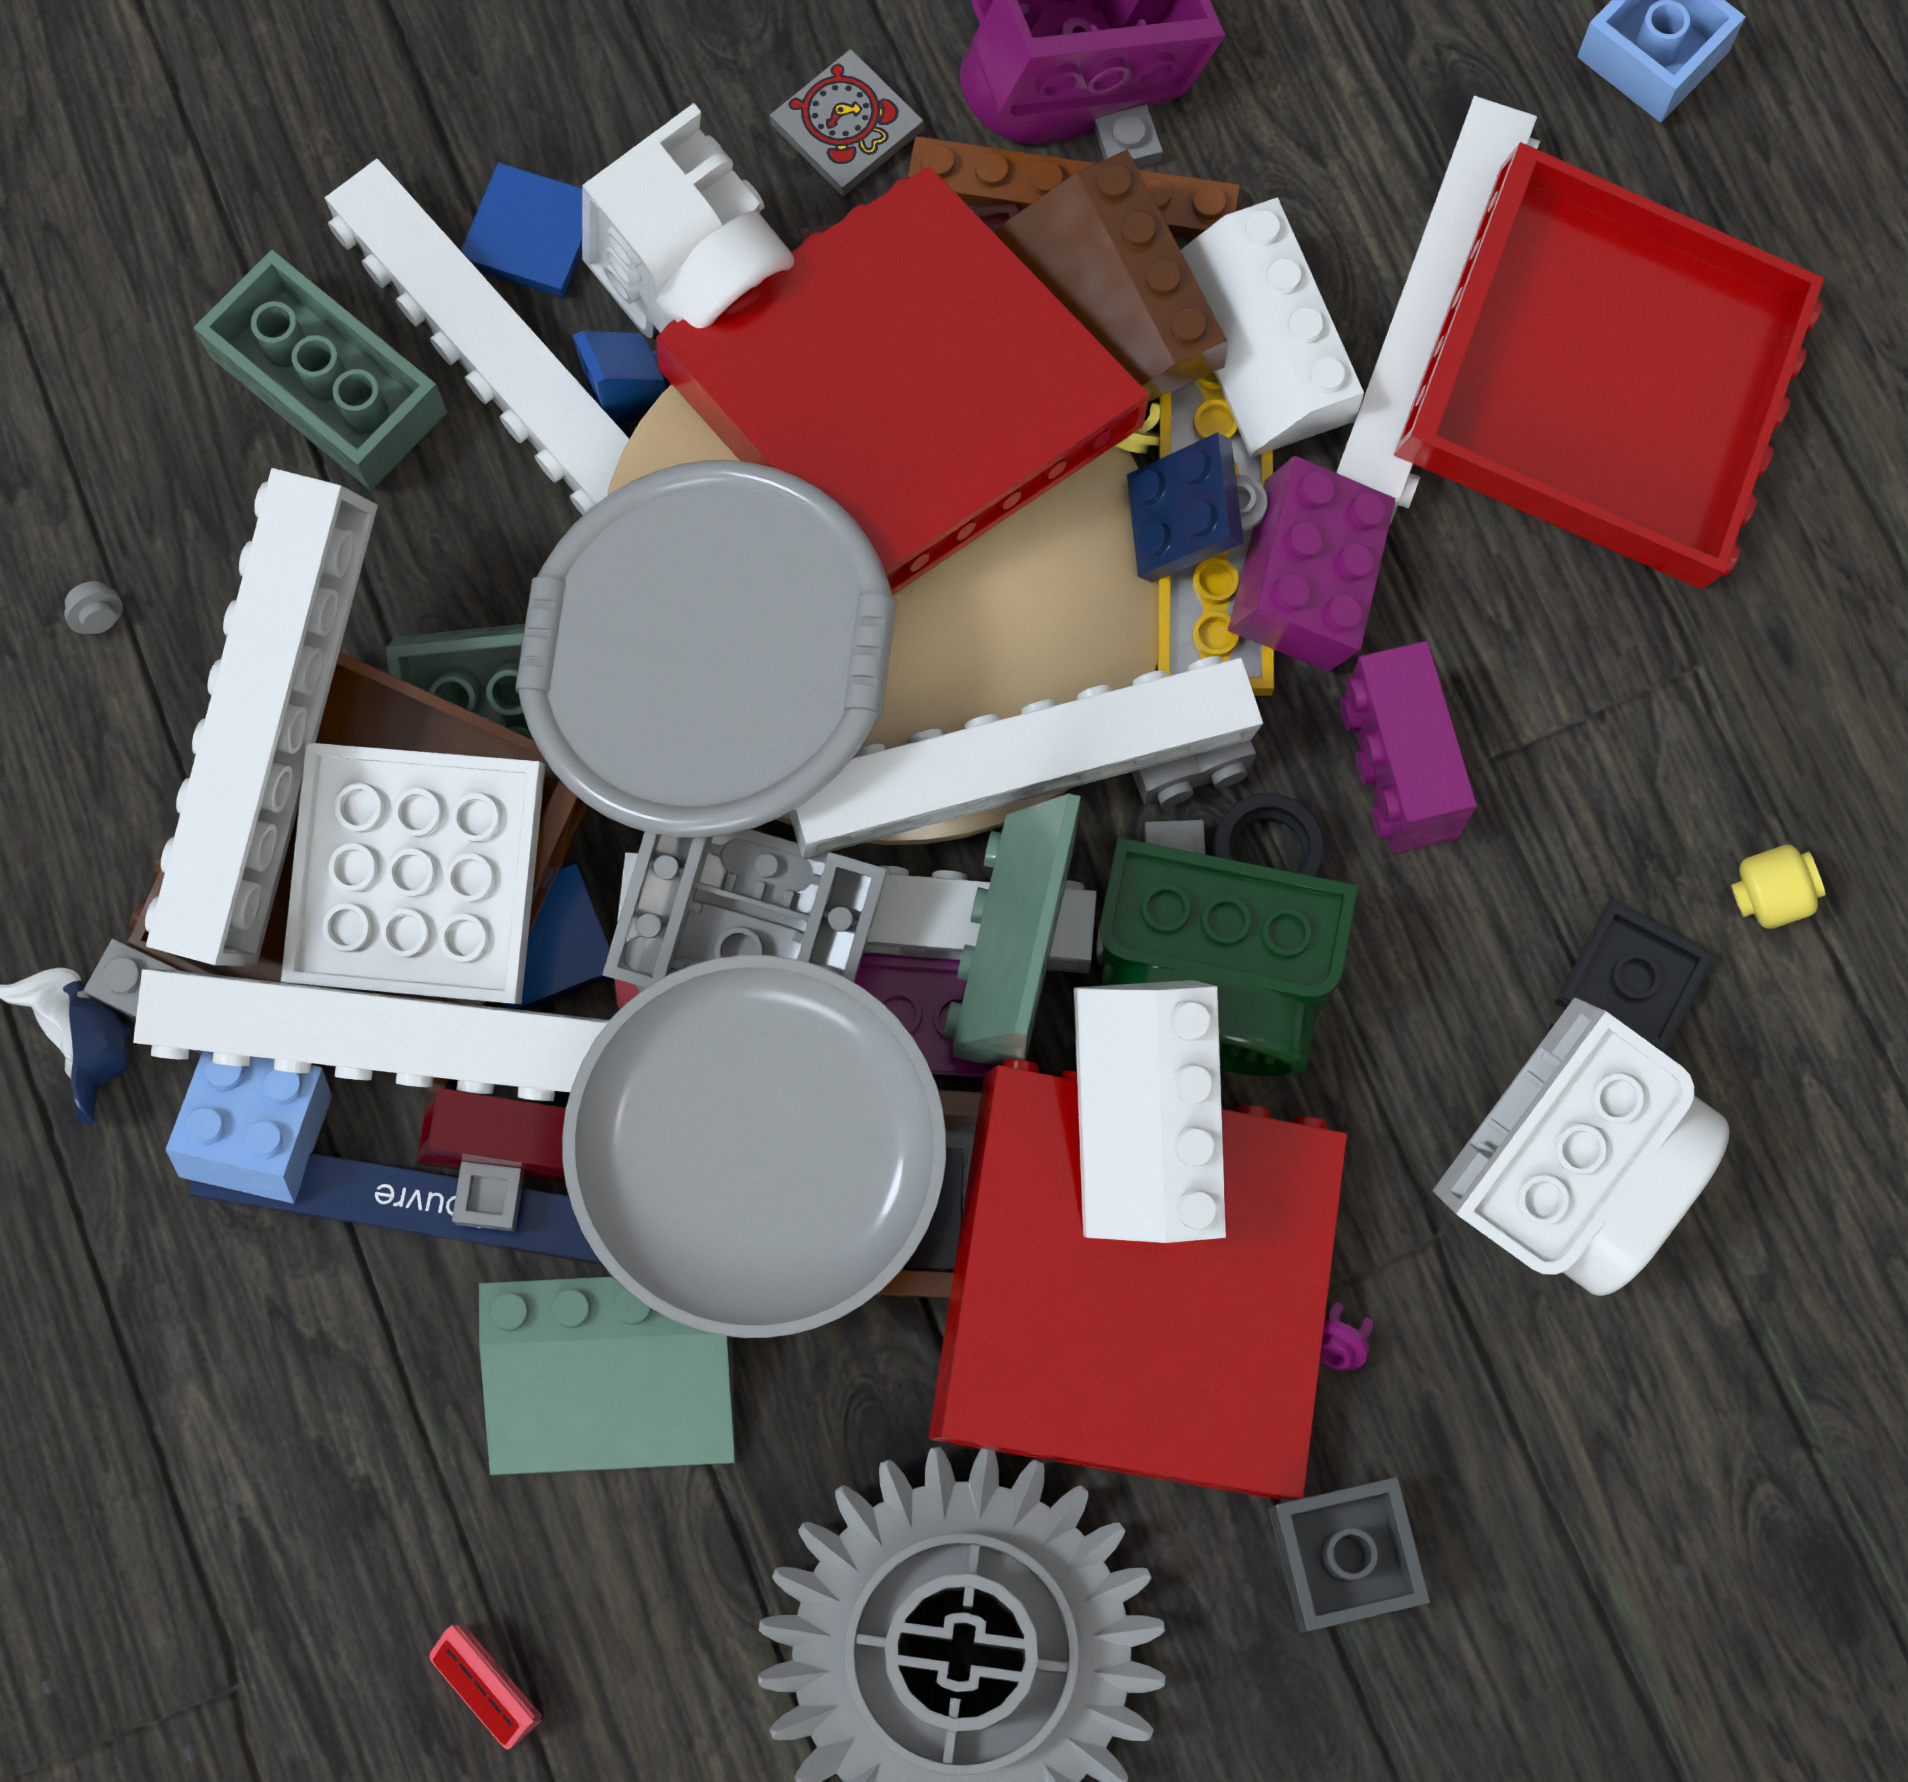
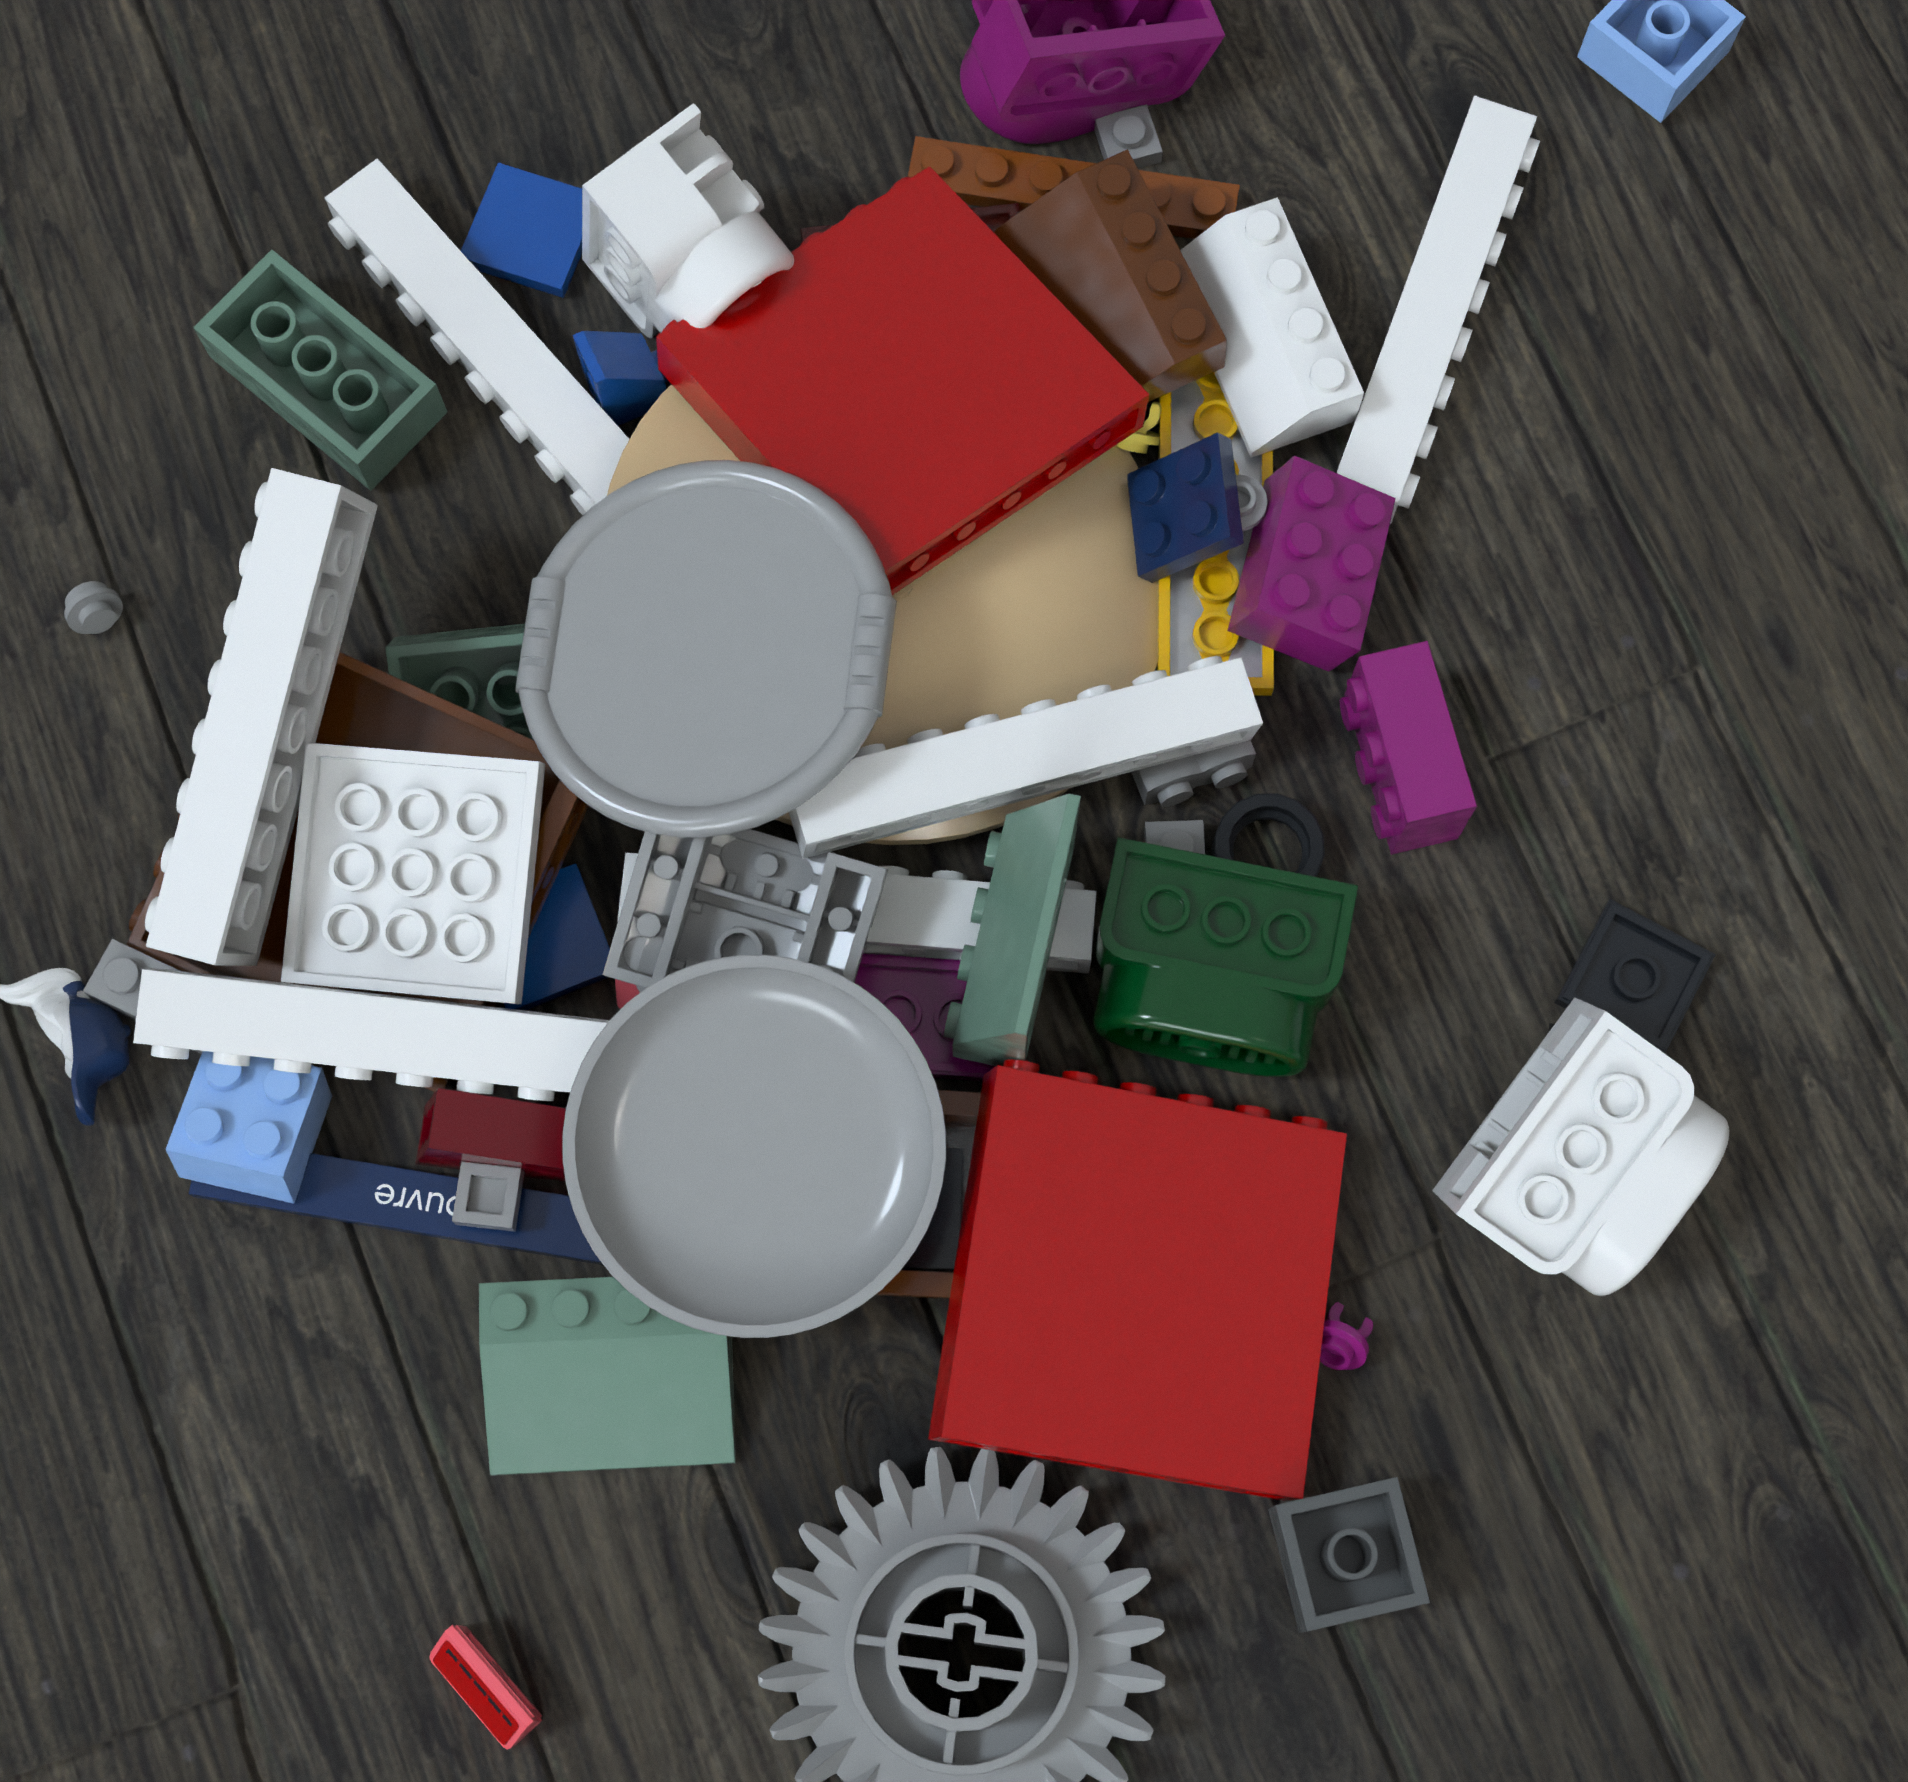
light grey tile [770,49,924,196] -> none
white slope [1074,980,1226,1243] -> none
red panel [1394,142,1824,590] -> none
light yellow head [1731,845,1826,929] -> none

